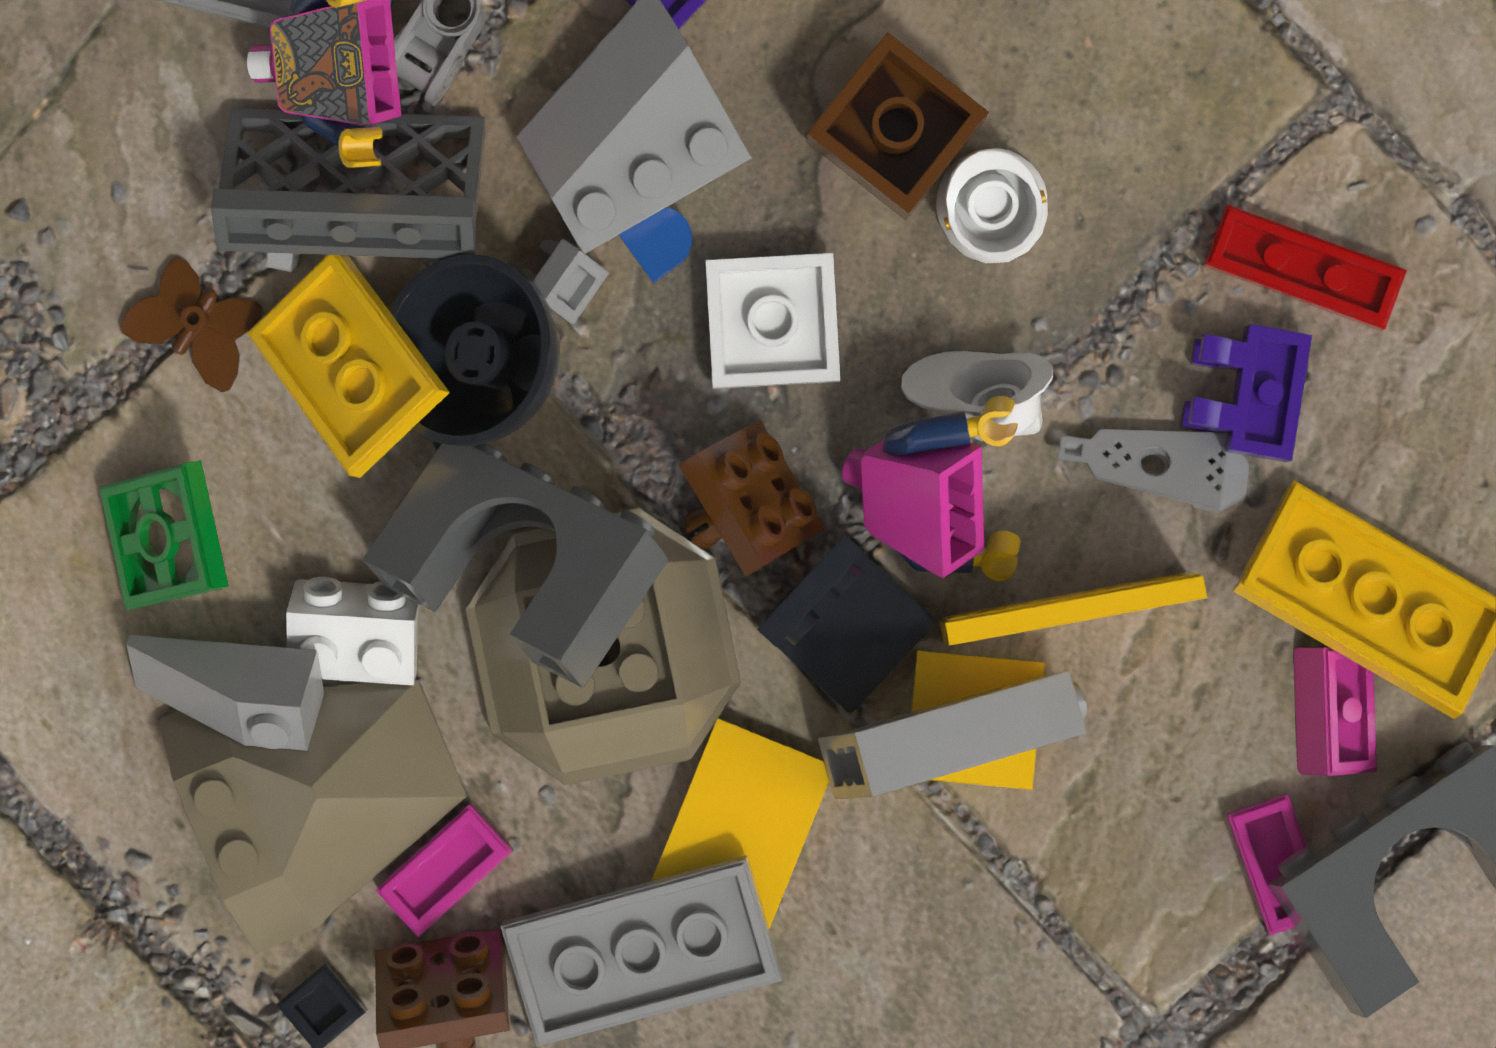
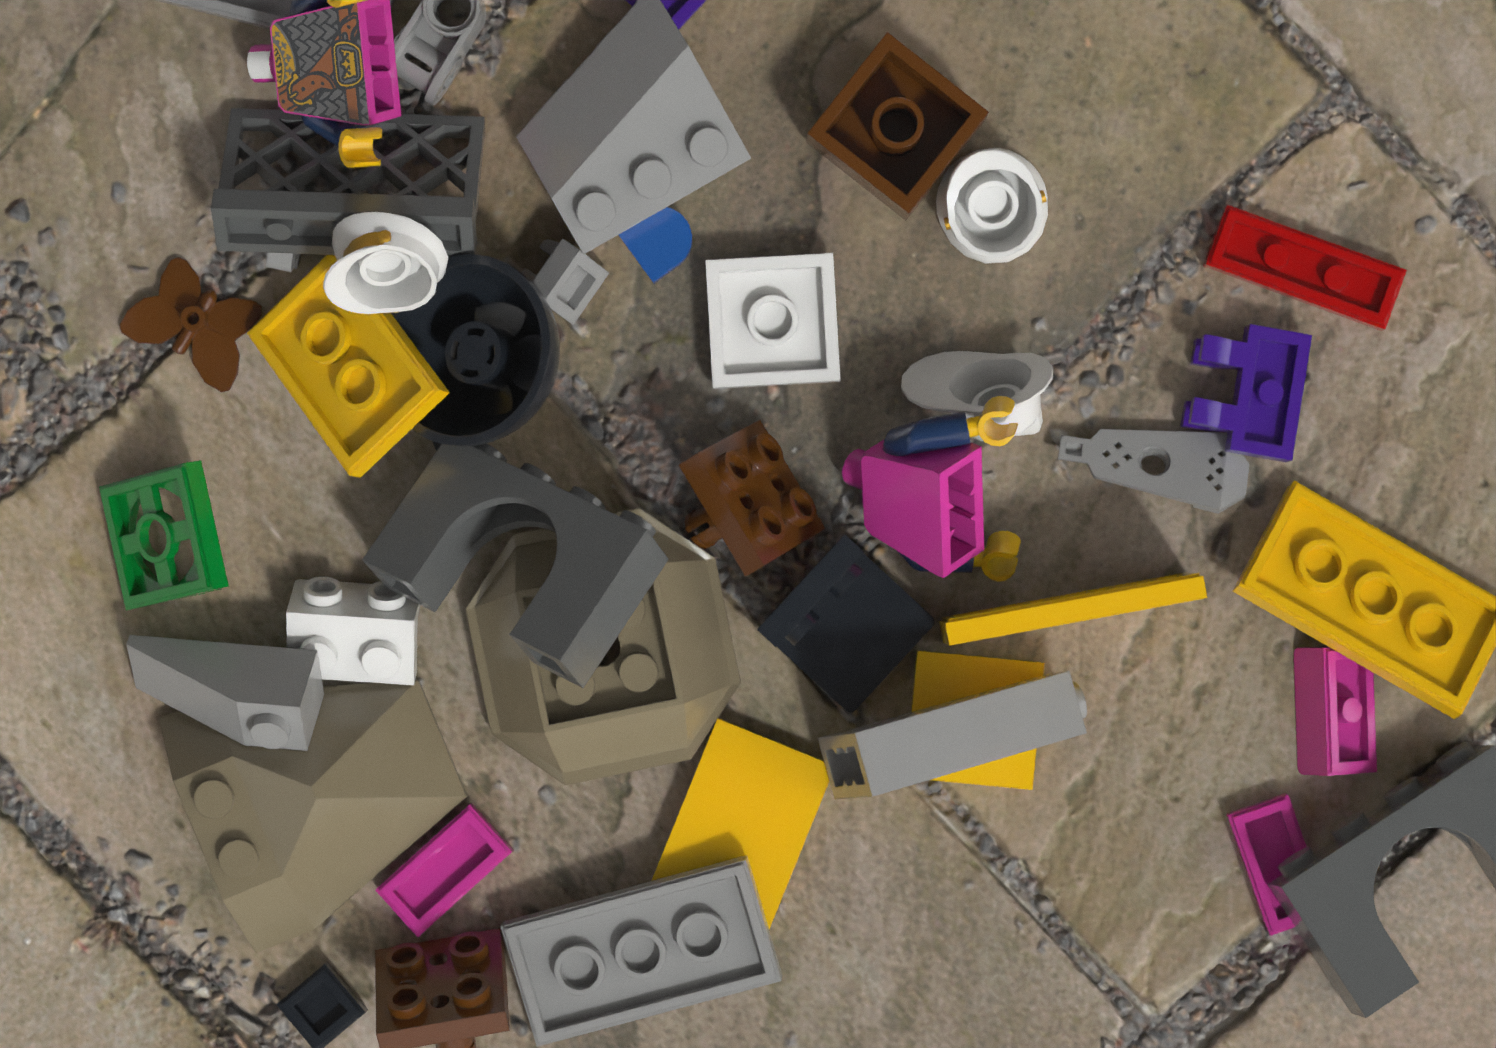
none -> white piece [323,212,448,314]

